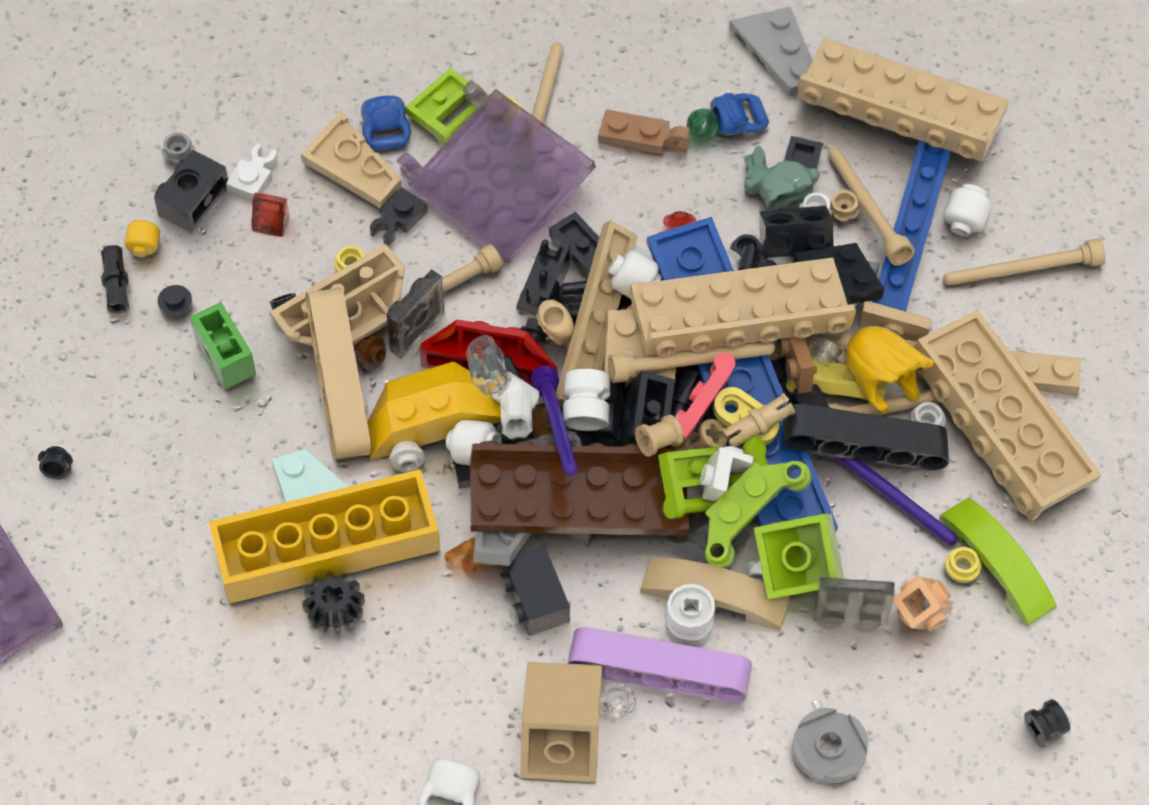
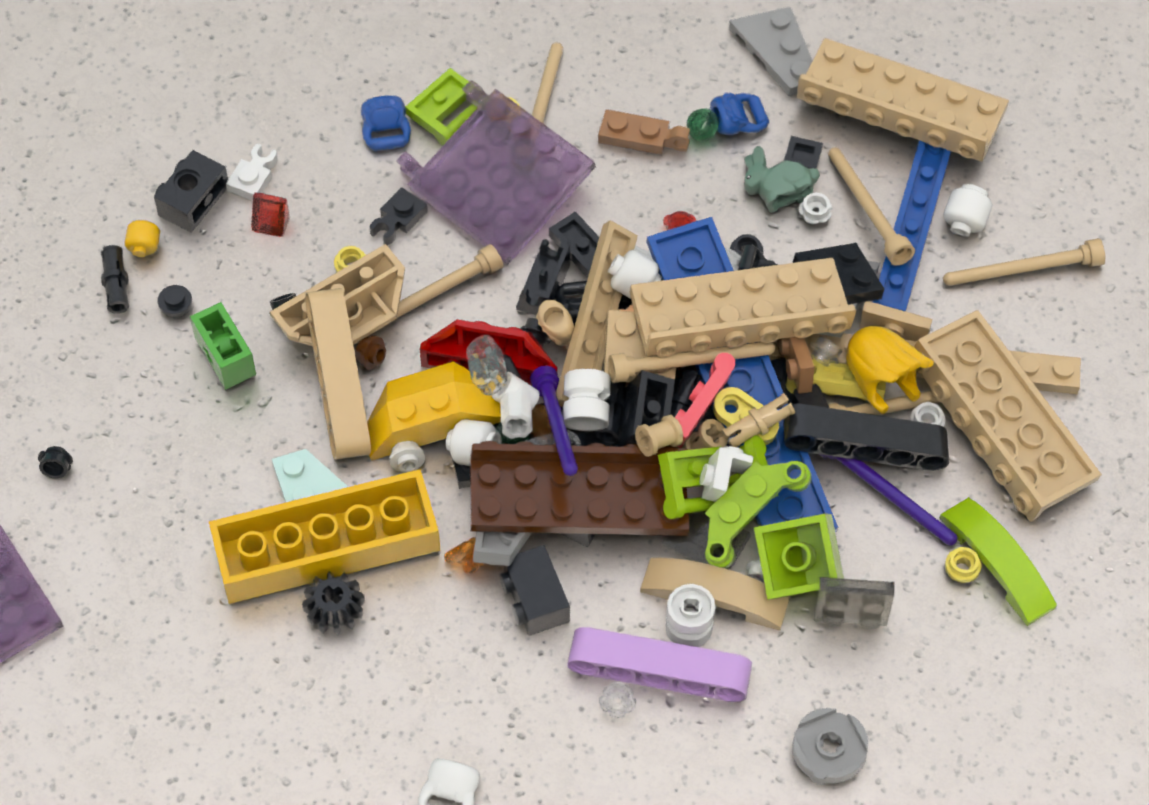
light grey plate [162,132,195,164] -> none
tan wing [301,111,401,208] -> none
clear smoke plate [386,269,445,359] -> none
tan slope [521,662,602,782] -> none
black brick [759,205,834,258] -> none
tan plate [829,190,860,222] -> none
light nougat brick [892,576,954,631] -> none
black wheel [1024,699,1070,746] -> none

